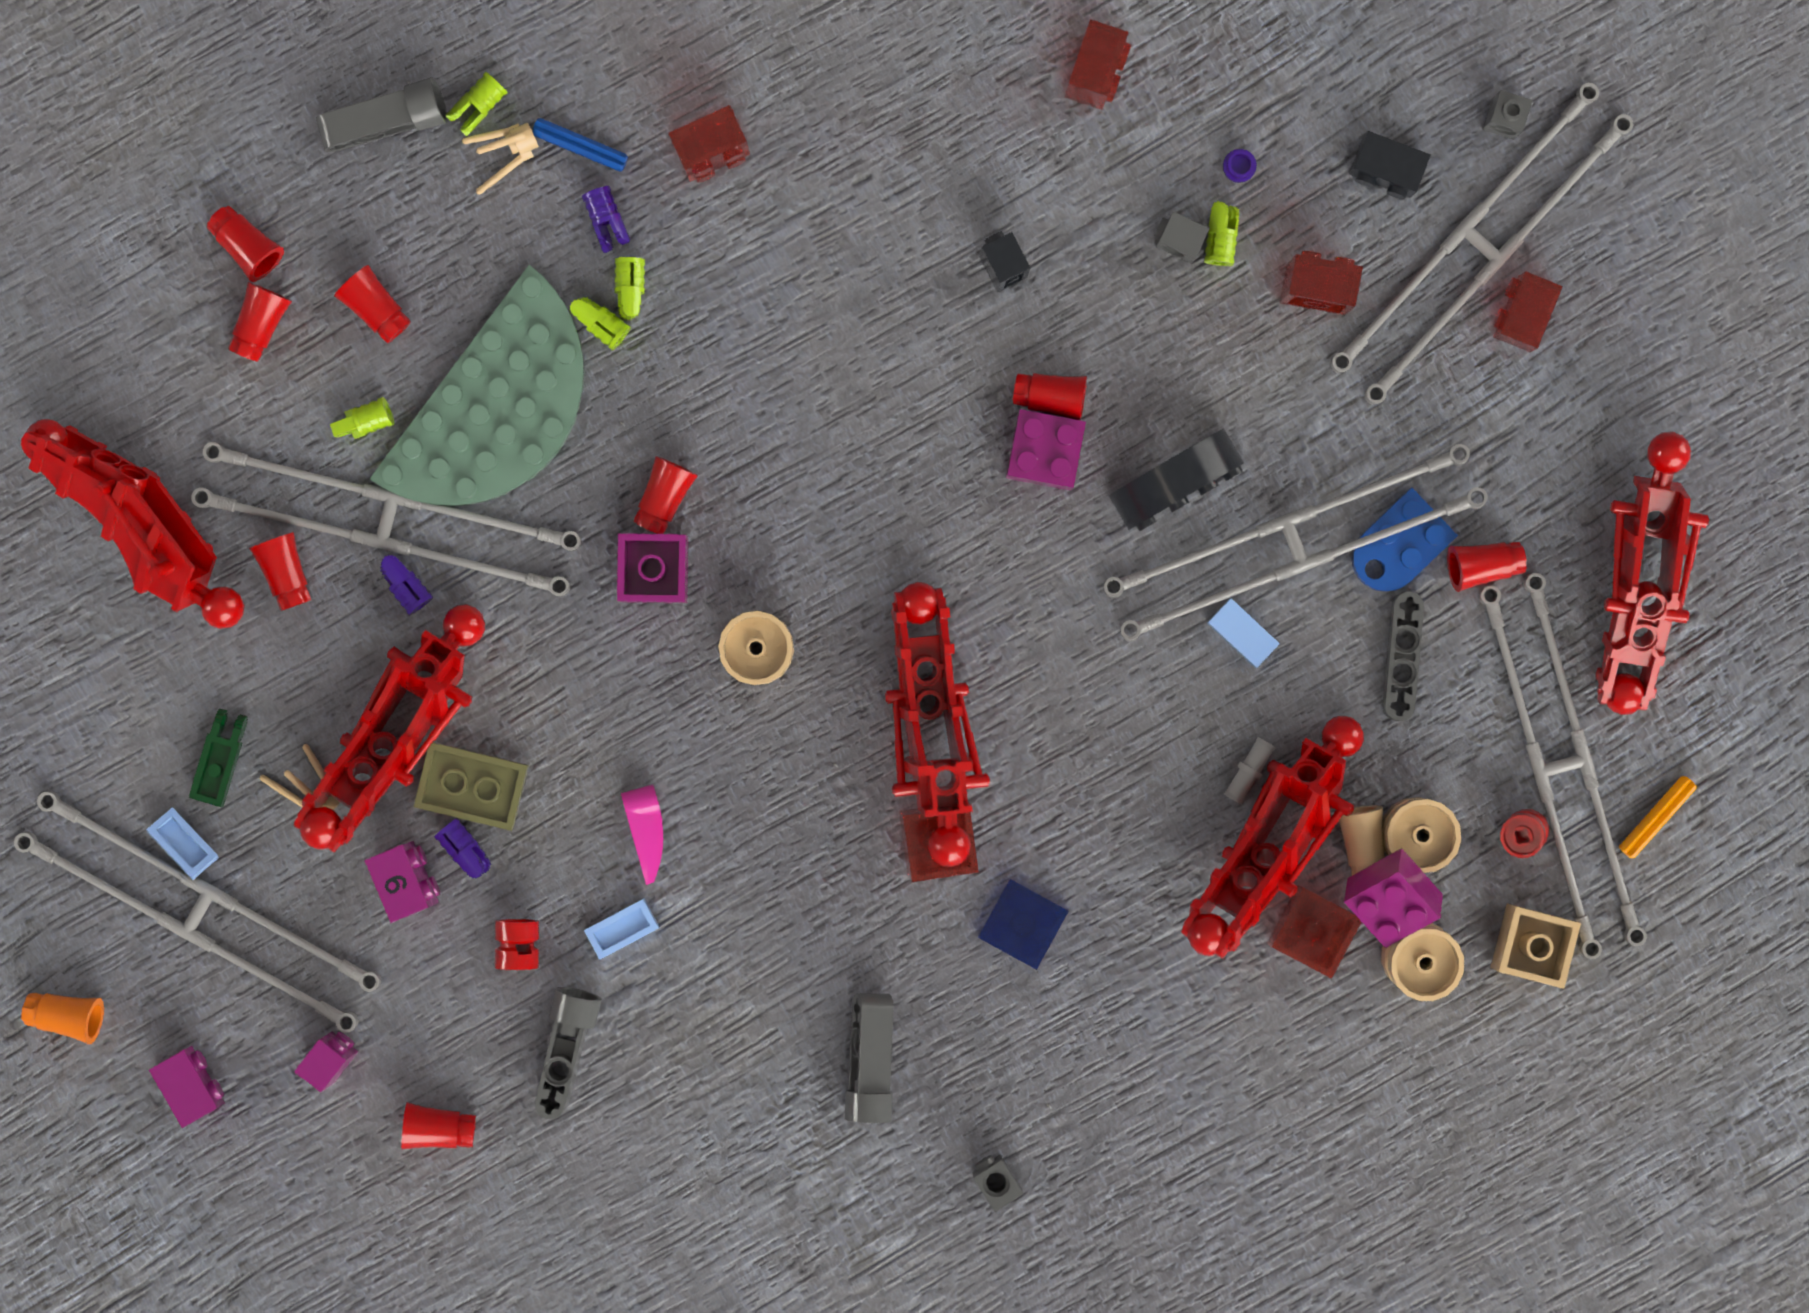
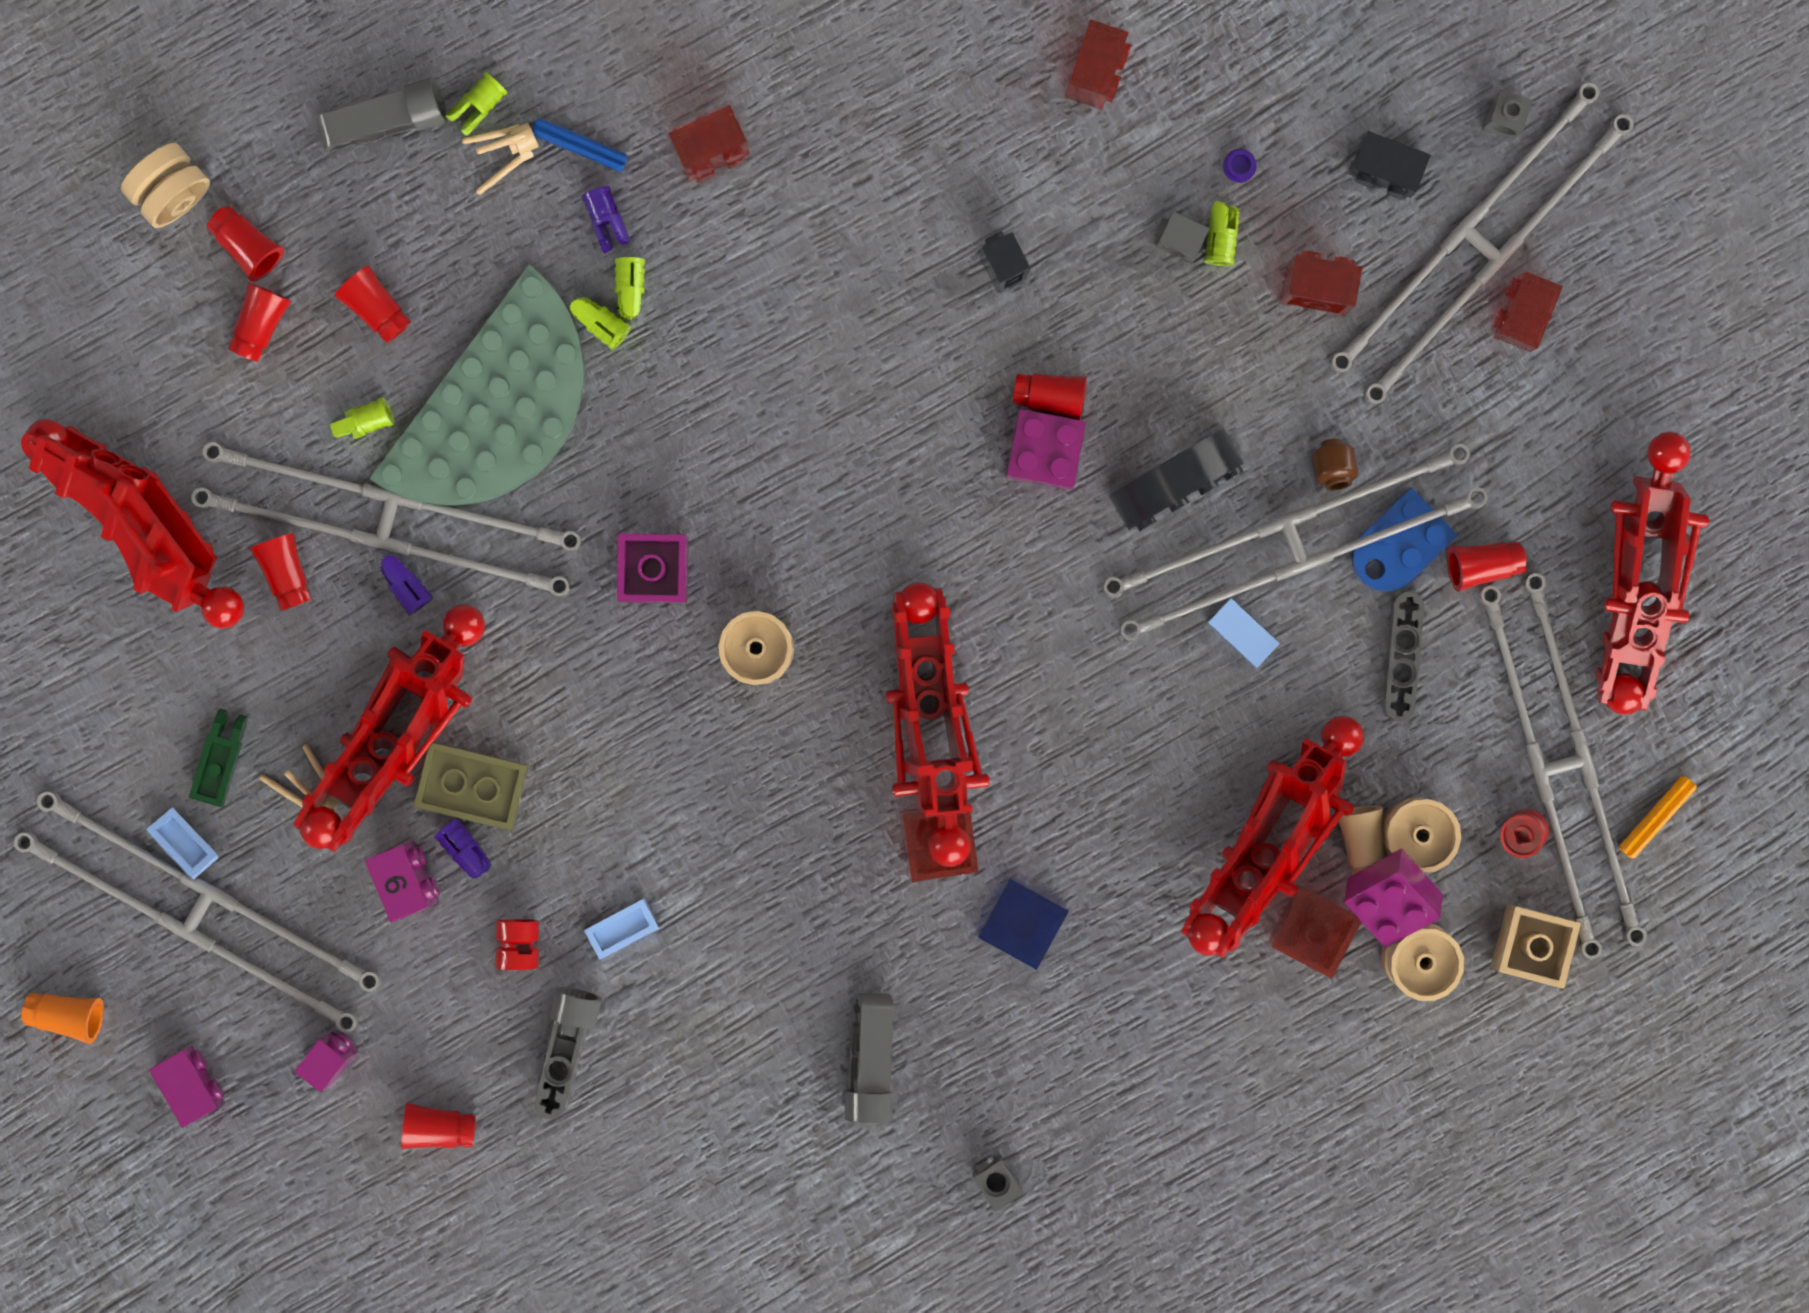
dark pink piece [621,784,663,885] -> none
red plant [633,456,698,534] -> none
light grey pin [1224,737,1276,805] -> none
none -> tan wheel [121,143,210,228]
none -> reddish brown head [1312,438,1358,491]

